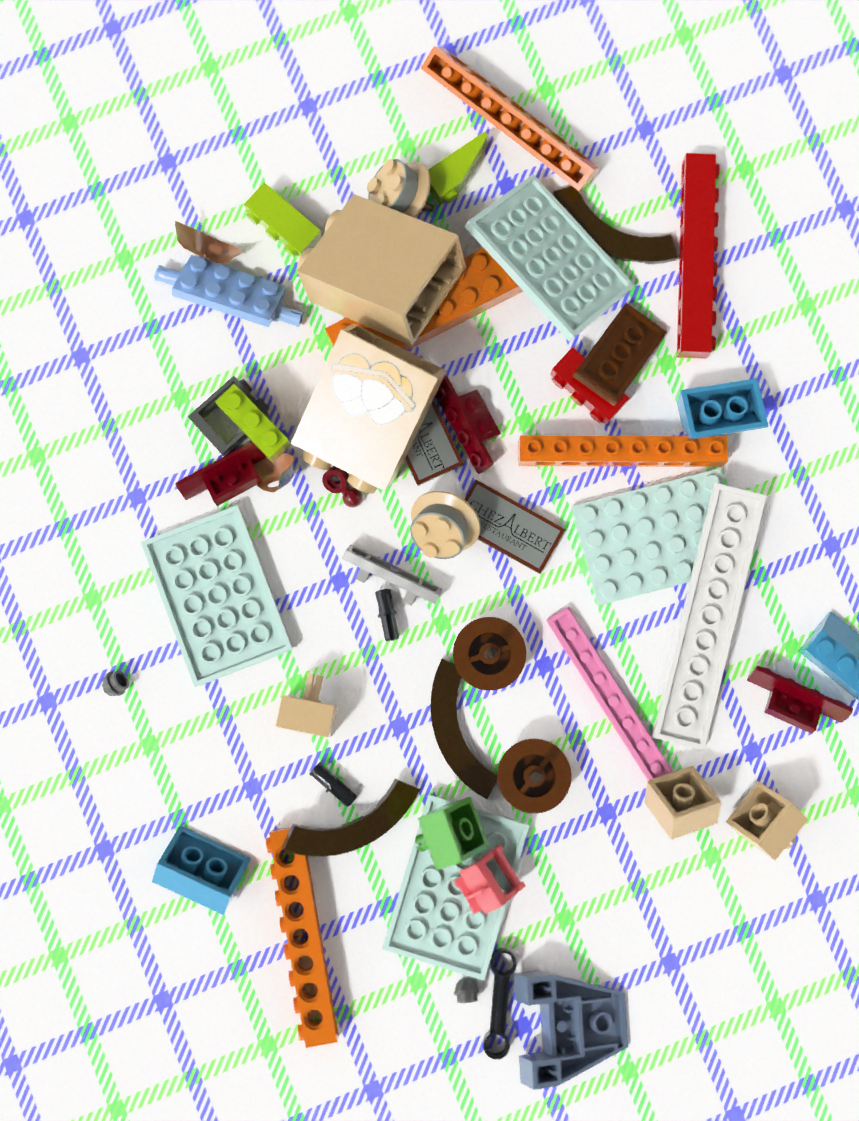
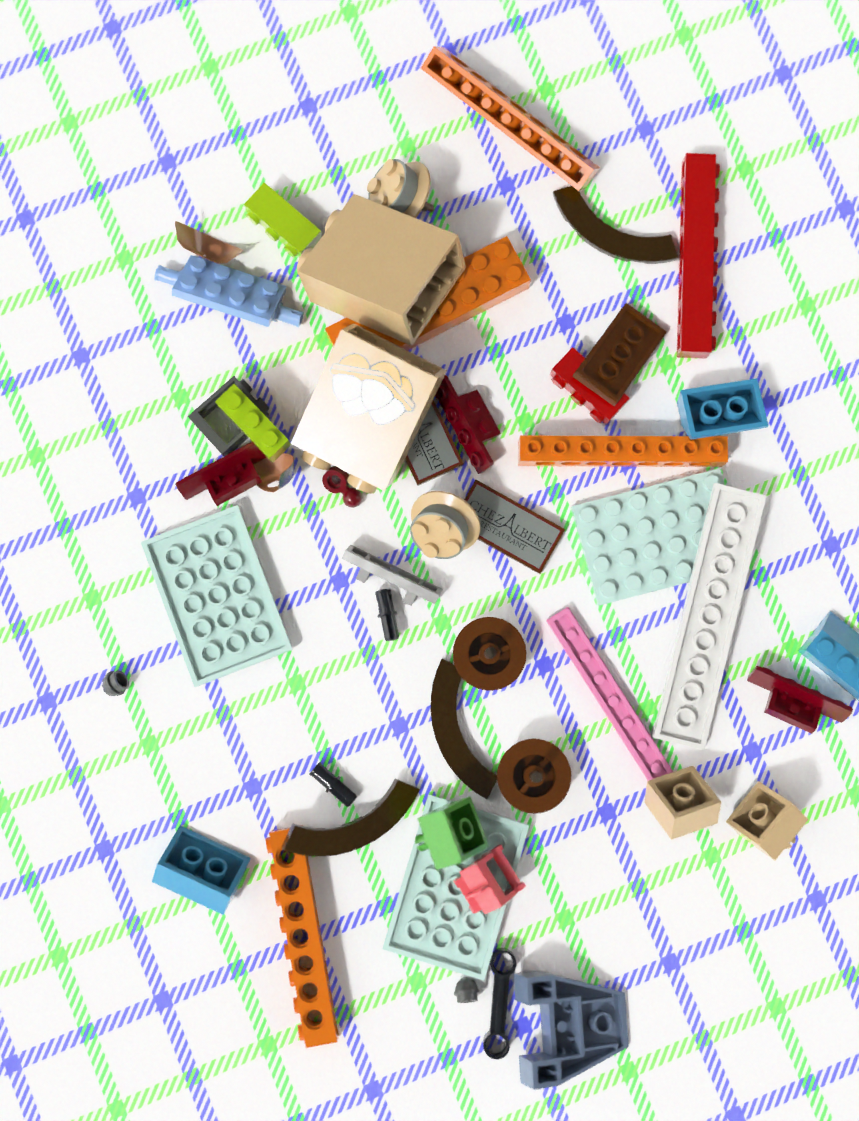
tan brick [275,673,338,738] -> none
lime slope [428,131,488,206] -> none
light aqua plate [464,174,635,342] -> none

